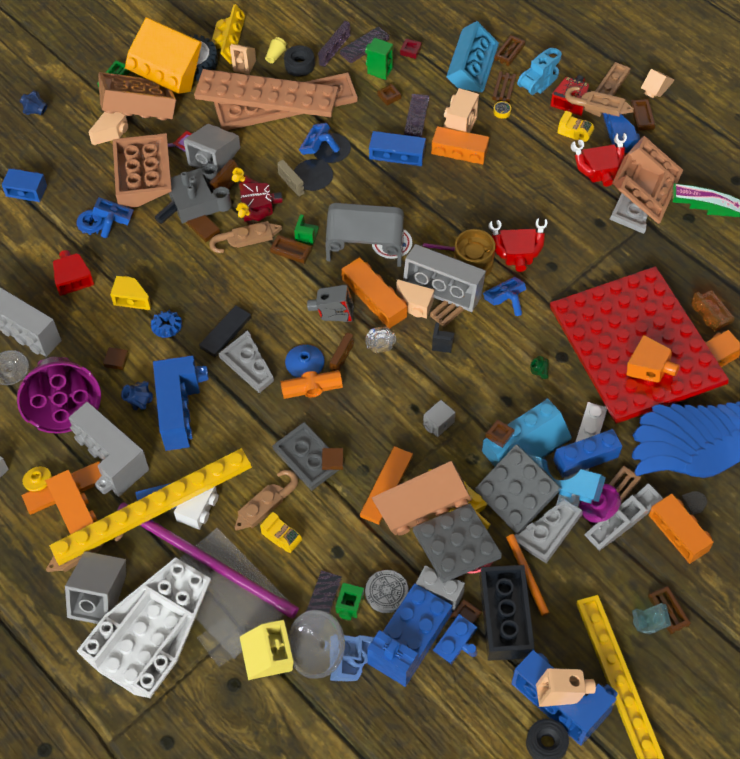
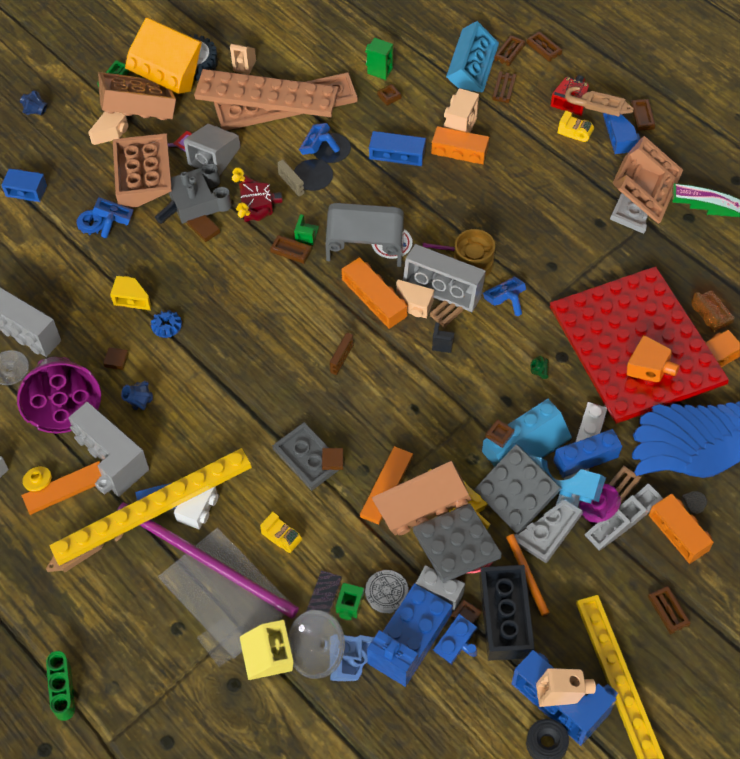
orange brick [45,469,98,535] -> none
red torso [53,250,94,296] -> none
light grey slope [65,551,126,624] -> none
white wedge [77,558,211,698] -> none
blue hinge [153,356,209,451] -> none
black tile [199,305,251,358] -> none
reddish brown tile [209,159,239,191] -> none
medium nougat plate [209,221,282,253] -> none
yellow bracket [212,4,246,64] -> none
light grey wing [219,330,274,393] -> none
medium nougat plate [235,470,298,530] -> none
light yellow cone [265,37,287,64] -> none
orange piece [280,370,343,399] -> none
black tyre [284,45,315,77] -> none
blue dish [285,345,325,378] -> none
dark grey torso [307,285,354,322] -> none
clear purple tile [318,21,350,67] -> none
tile [340,26,389,64] -> none
clear head [365,327,396,353] -> none
dark red plate [400,39,422,59] -> none
clear purple tile [404,94,429,138] -> none
light grey brick [423,400,455,437] -> none
red torso [488,218,547,272] -> none
tile [493,101,511,119] -> none
dark azure piece [517,48,562,95] -> none
red torso [571,133,627,187] -> none
medium nougat tile [584,62,631,117] -> none
clear light blue bracket [632,603,671,634] -> none
light nougat slope [641,69,675,98] -> none
none -> green beam [46,651,75,721]
none -> reddish brown tile [526,31,562,62]

